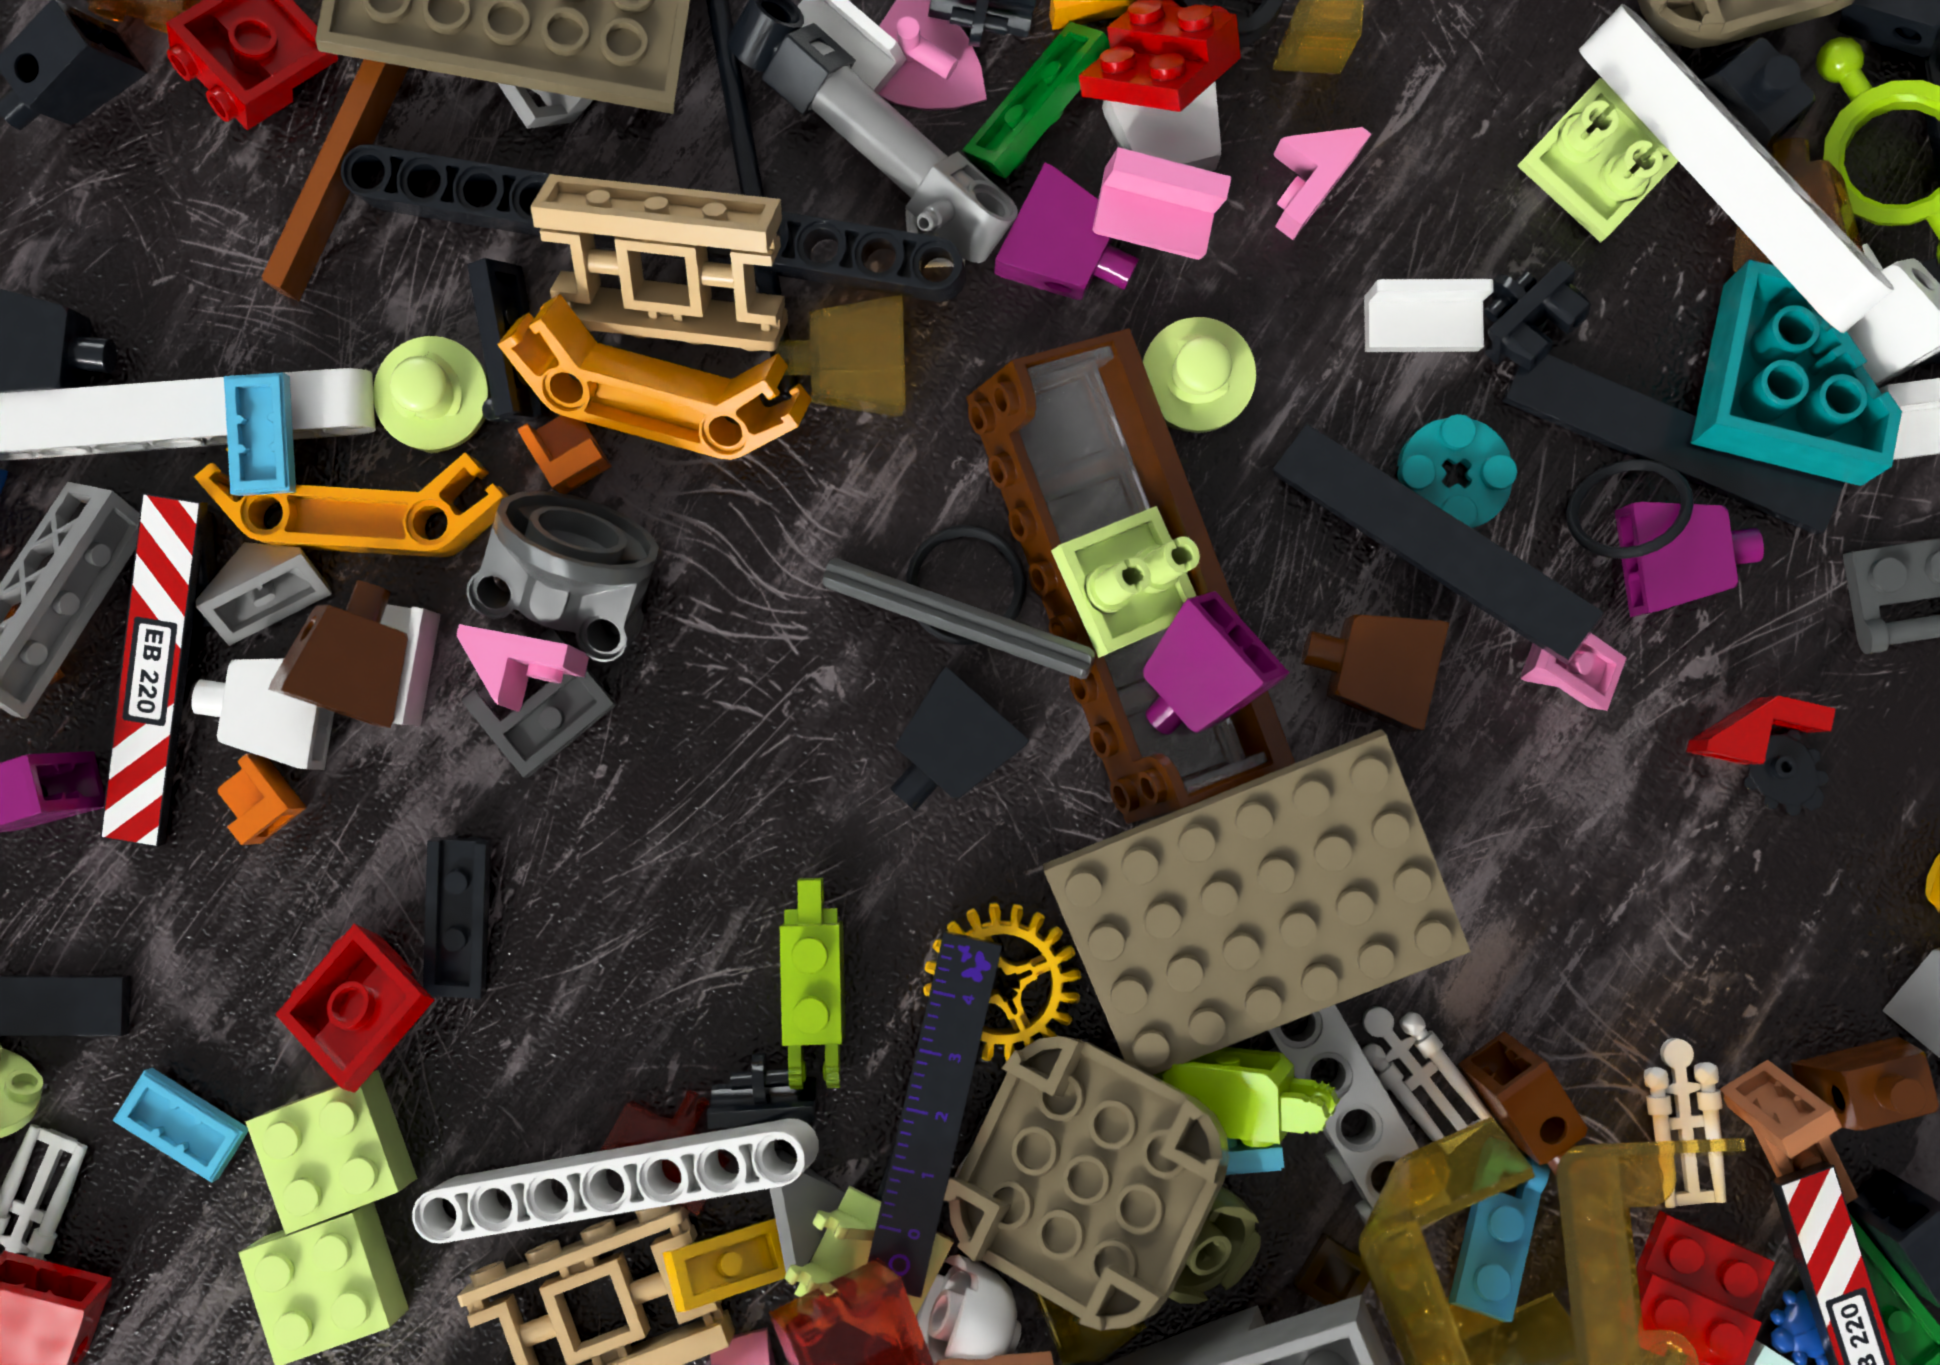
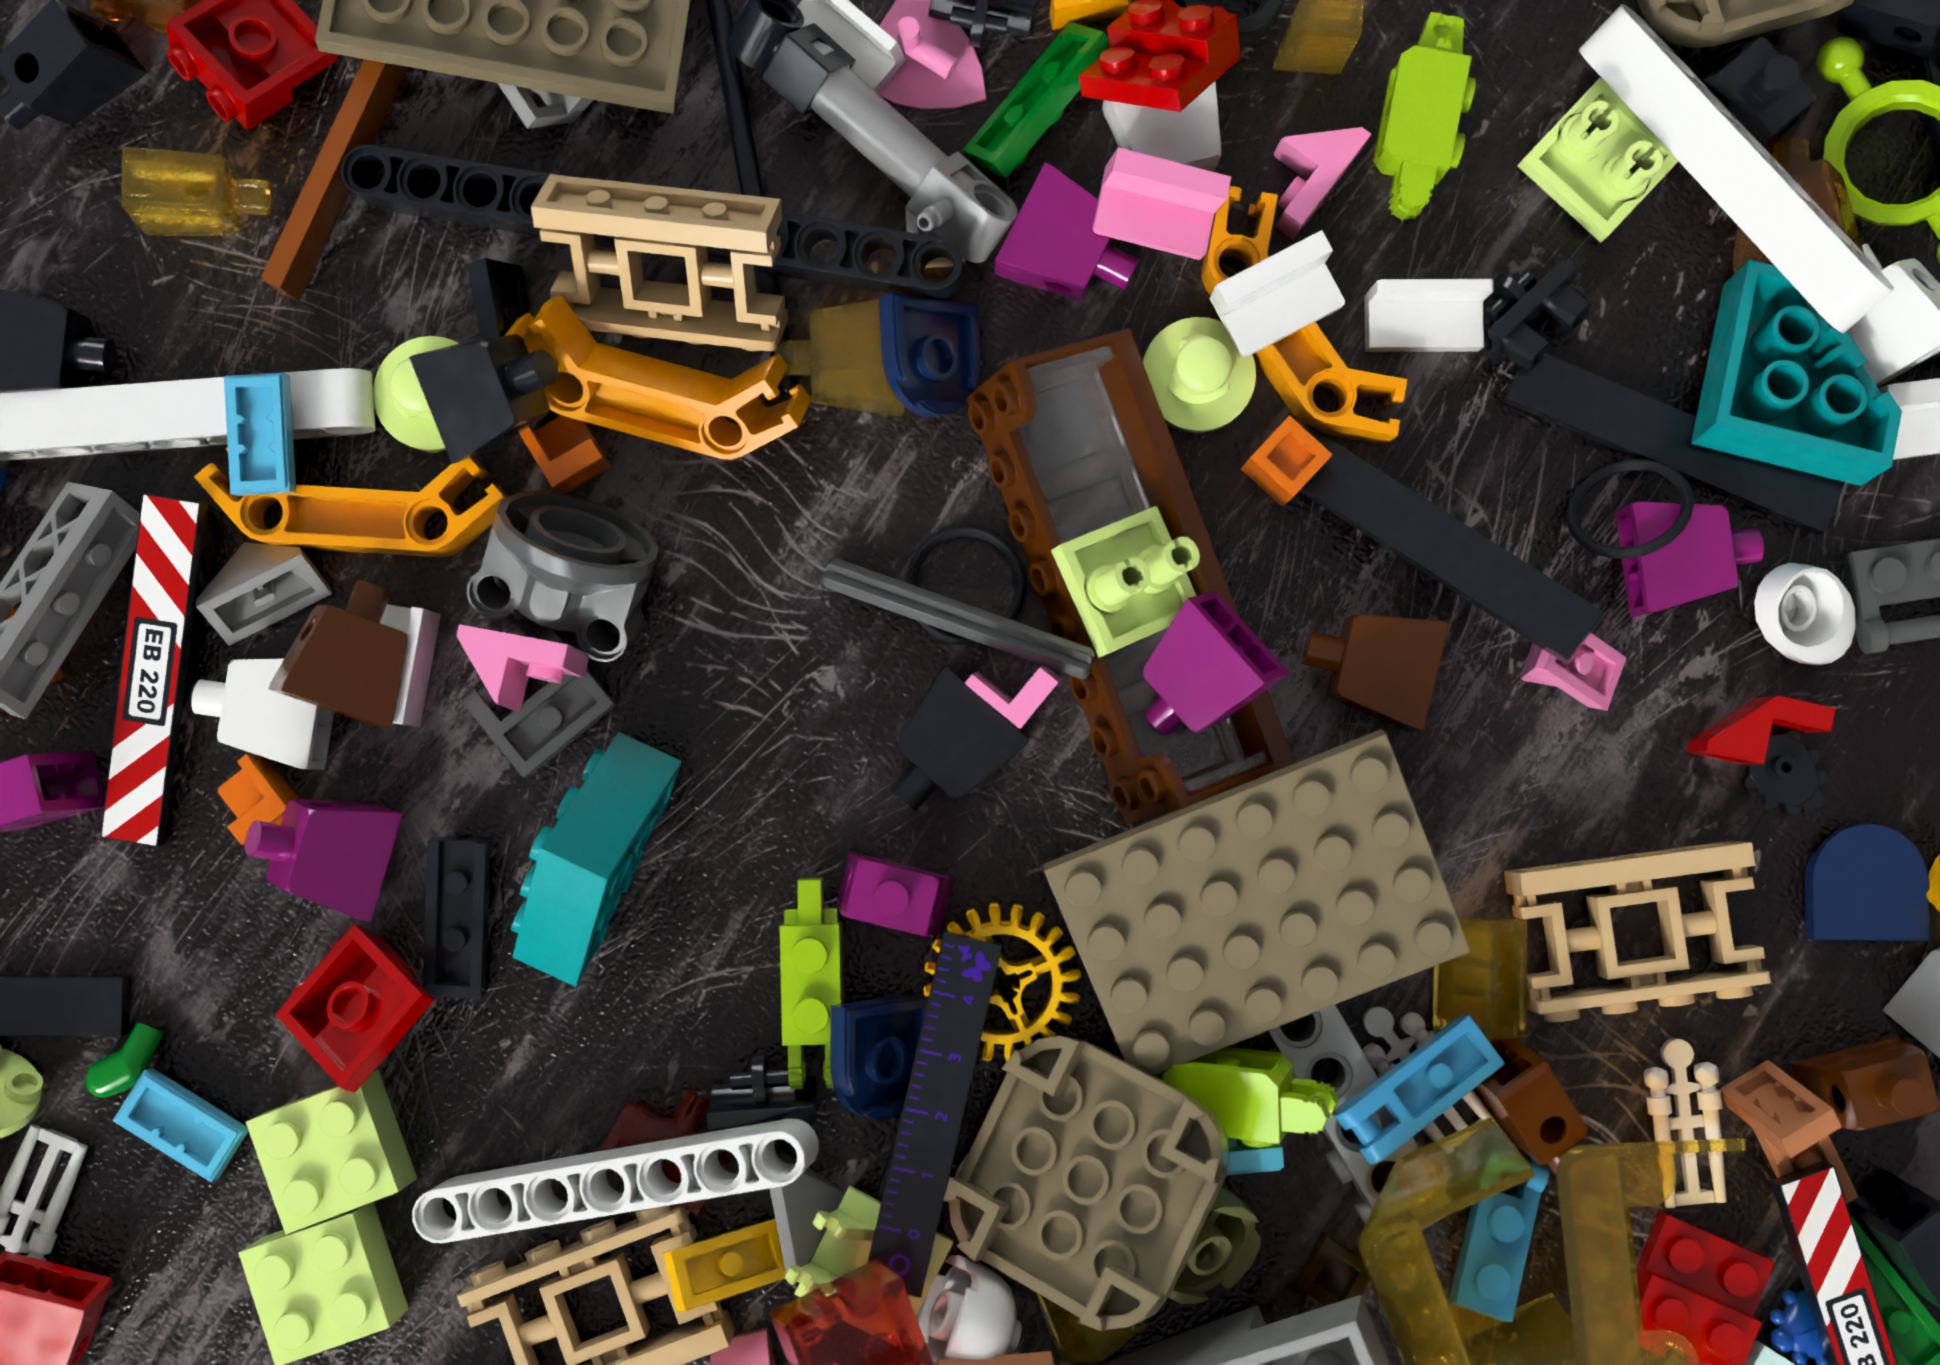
teal plate [1397,414,1517,529] -> none
none -> green arm [85,1022,164,1098]
none -> clear yellow torso [121,147,271,236]
none -> magenta torso [245,799,402,922]
none -> black torso [409,334,558,464]
none -> teal brick [511,732,682,987]
none -> dark blue tile [830,992,929,1120]
none -> magenta torso [835,851,955,936]
none -> dark blue tile [879,293,981,417]
none -> bright pink panel [965,665,1061,729]
none -> light orange piece [1202,186,1408,446]
none -> white panel [1209,230,1345,358]
none -> orange panel [1240,415,1333,507]
none -> dark azure plate [1334,1014,1505,1164]
none -> lime hinge [1373,12,1476,222]
none -> clear yellow brick [1433,916,1527,1040]
none -> tan fence [1504,841,1771,1022]
none -> white hat [1754,563,1856,666]
none -> dark blue tile [1805,824,1930,941]

